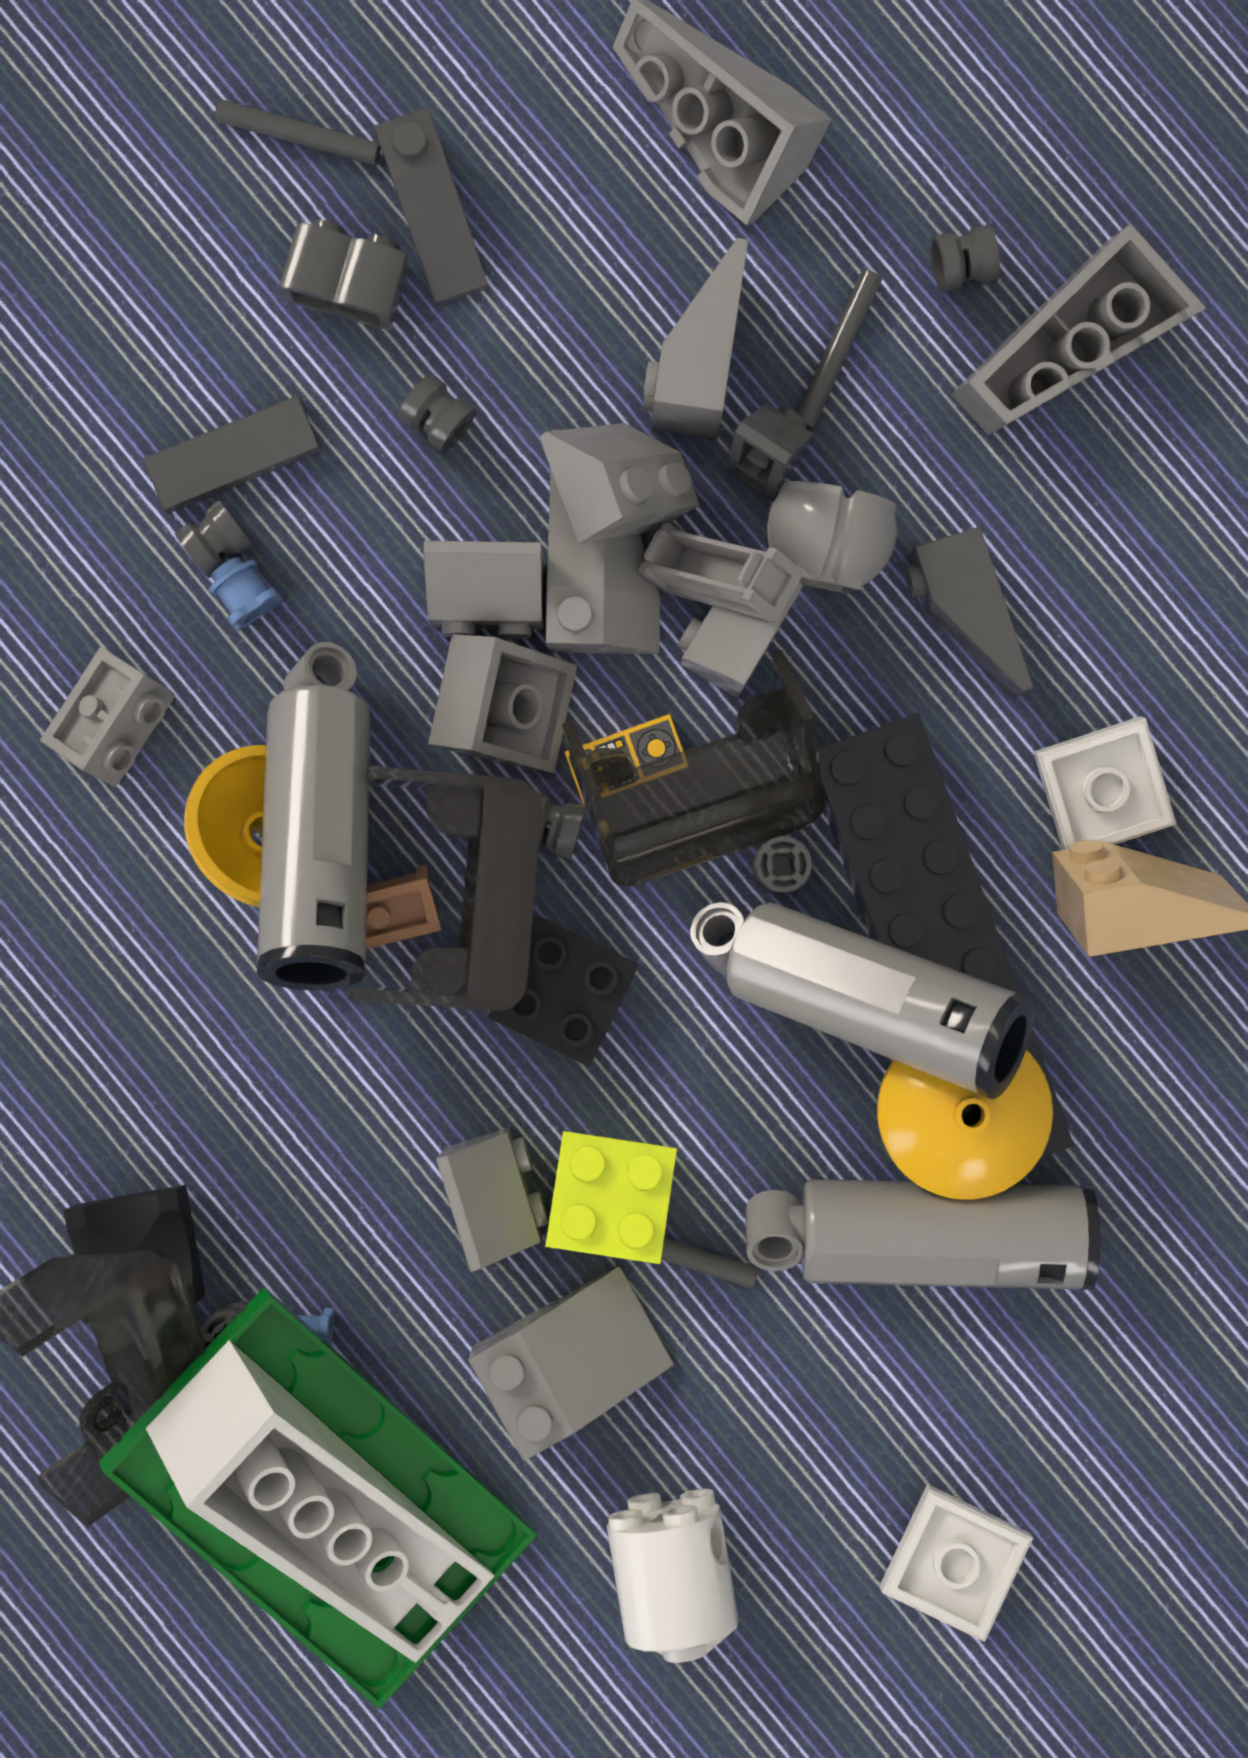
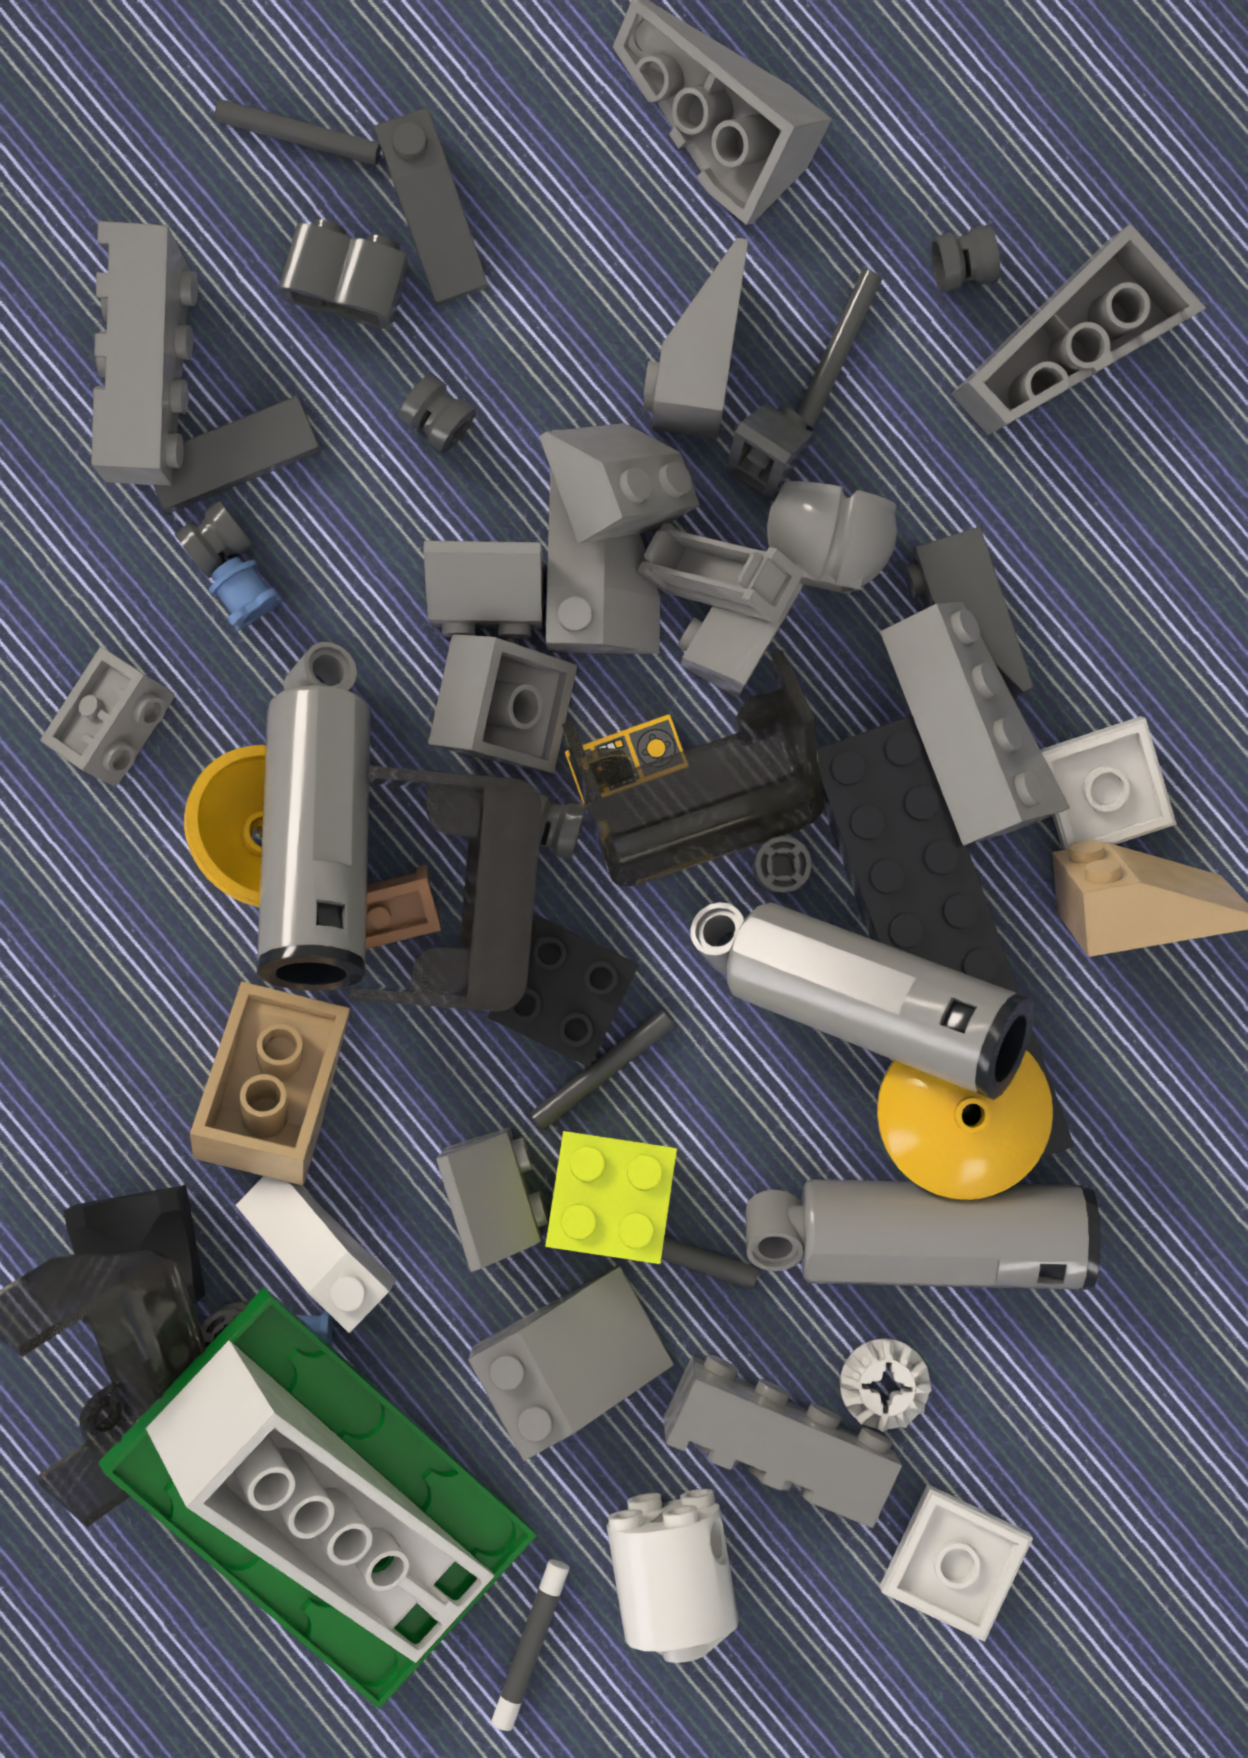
none -> light grey wedge [91,221,198,486]
none -> tan slope [190,981,350,1186]
none -> white slope [236,1176,397,1333]
none -> dark grey bar [491,1559,570,1731]
none -> dark grey bar [530,1008,675,1130]
none -> light grey wedge [663,1355,902,1528]
none -> white gear [840,1339,932,1432]
none -> light grey wedge [880,602,1070,846]

